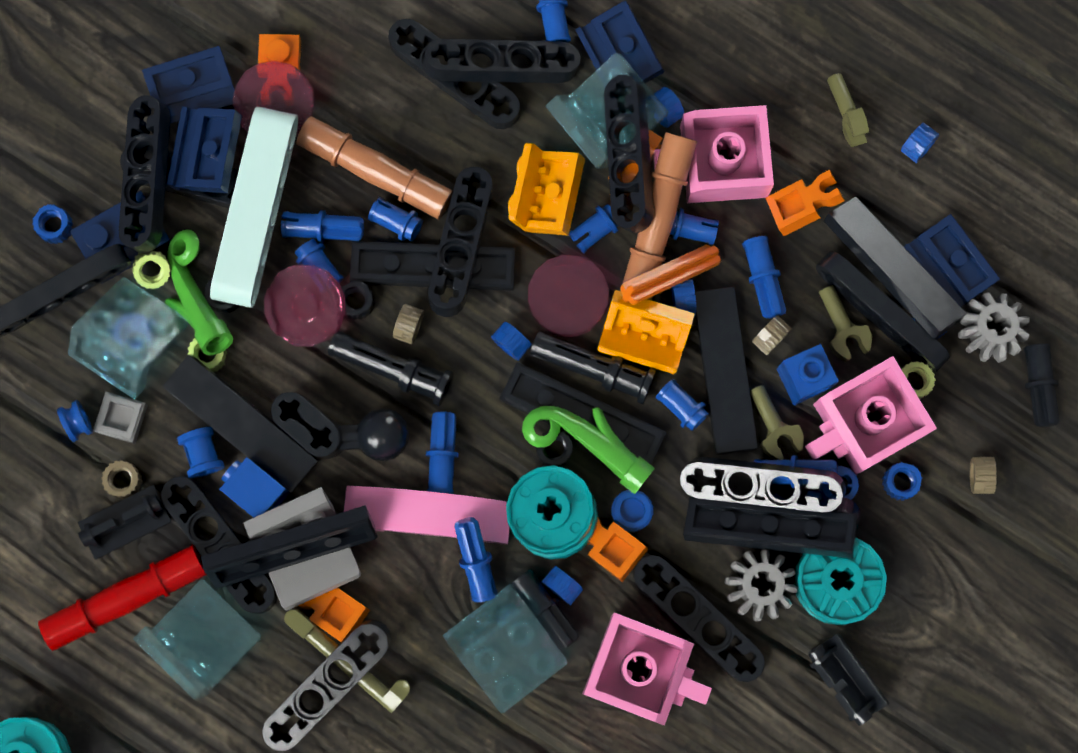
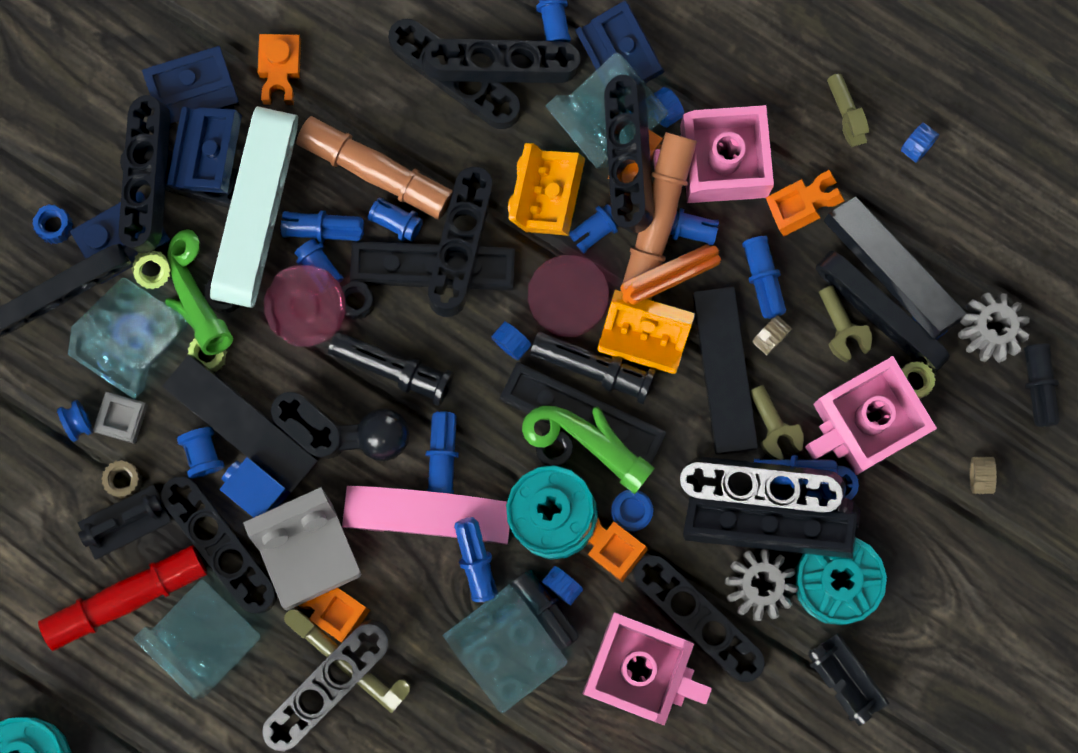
black tile [201,505,378,589] -> none
clear pink tile [233,60,315,135] -> none
dark tan axle [393,304,424,344] -> none
blue pin [655,379,709,431] -> none
blue axle [671,279,696,316] -> none
blue brick [776,344,839,406] -> none
blue axle [882,462,923,501] -> none
dark blue plate [904,214,1000,307] -> none

